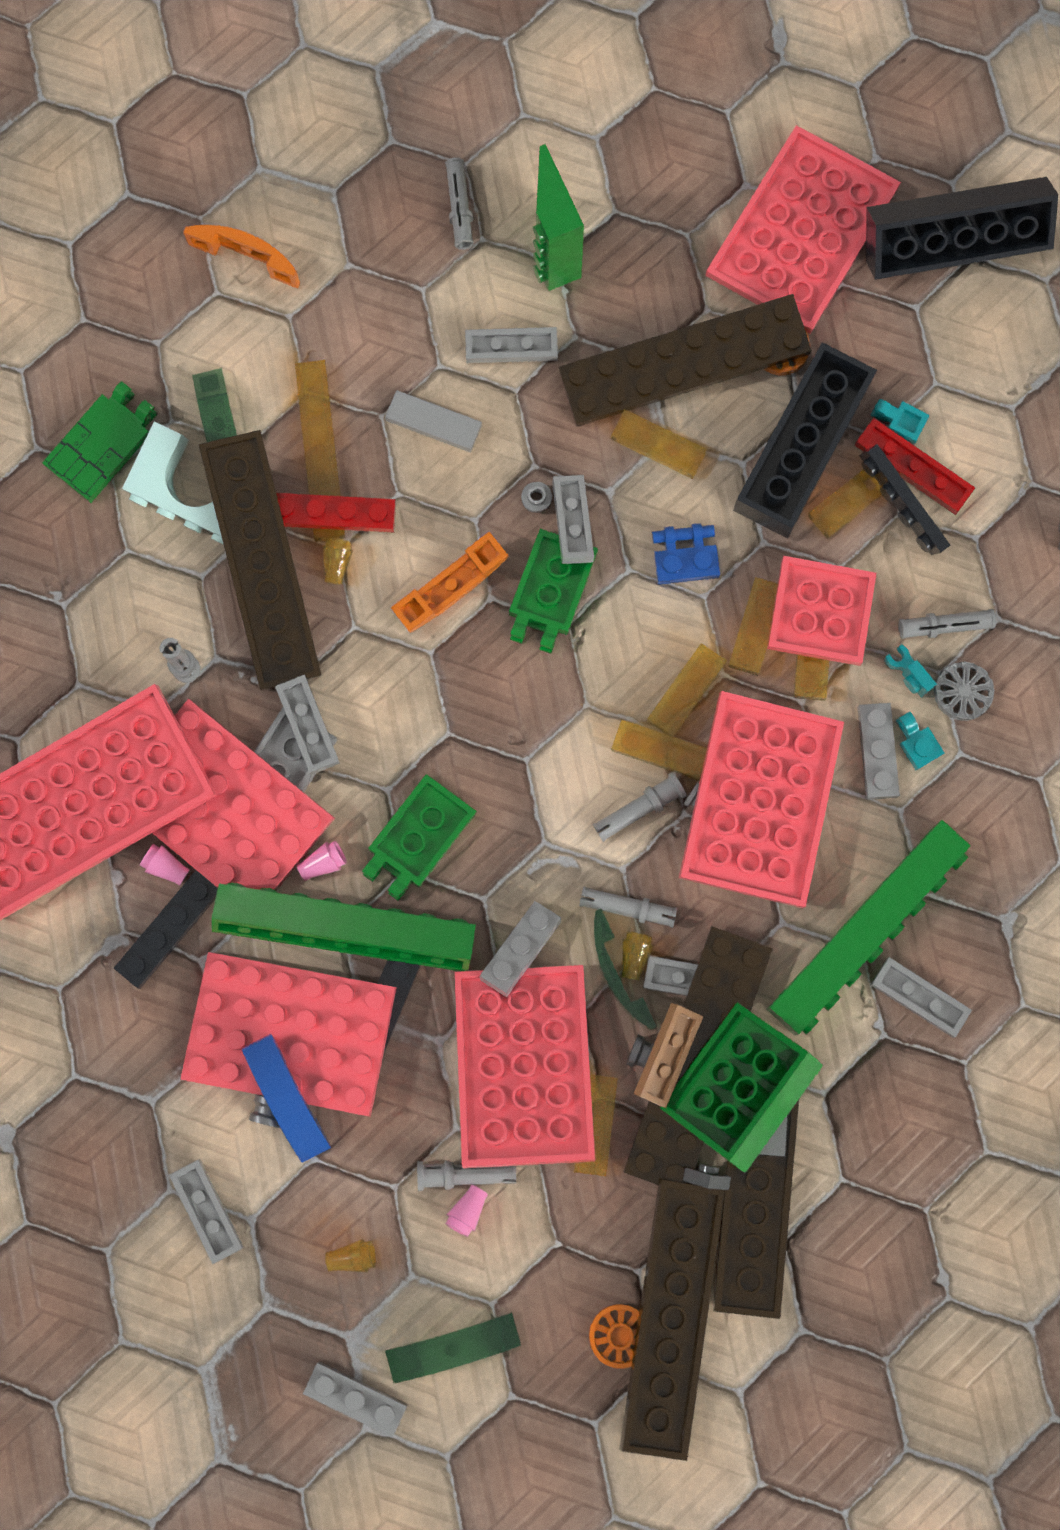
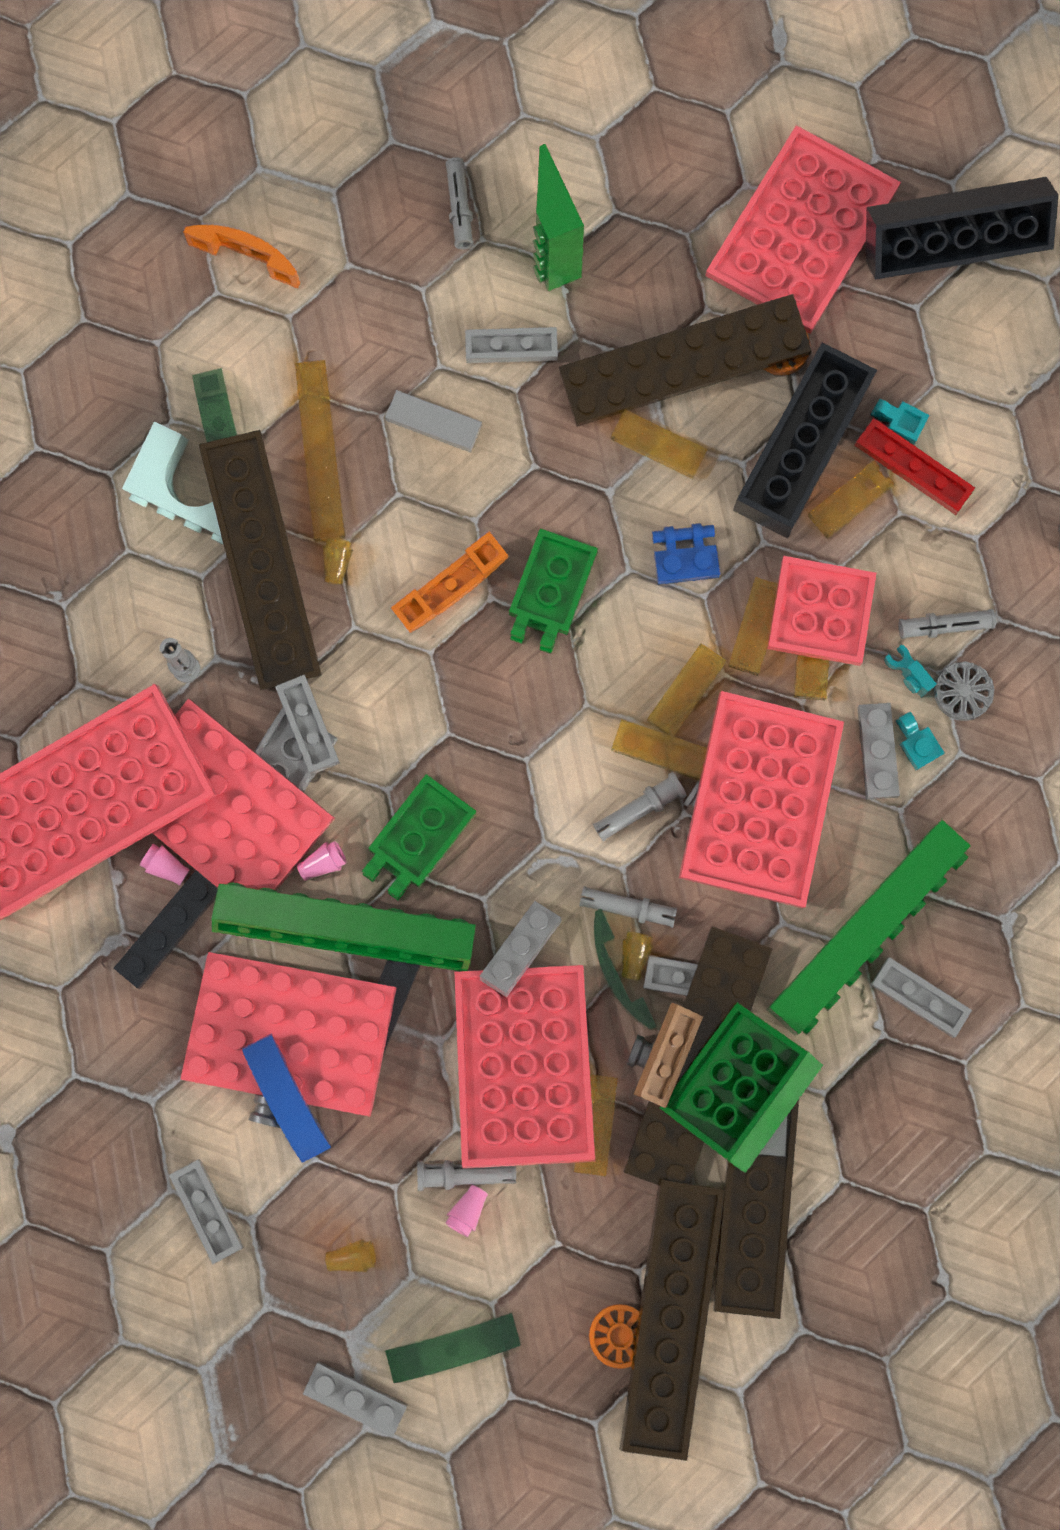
green tile [42,381,158,503] -> none
red plate [277,493,396,533] -> none
light grey plate [521,482,552,513] -> none
light grey plate [552,475,594,564] -> none
dark grey plate [683,1164,731,1190] -> none
black plate [859,444,951,555] -> none

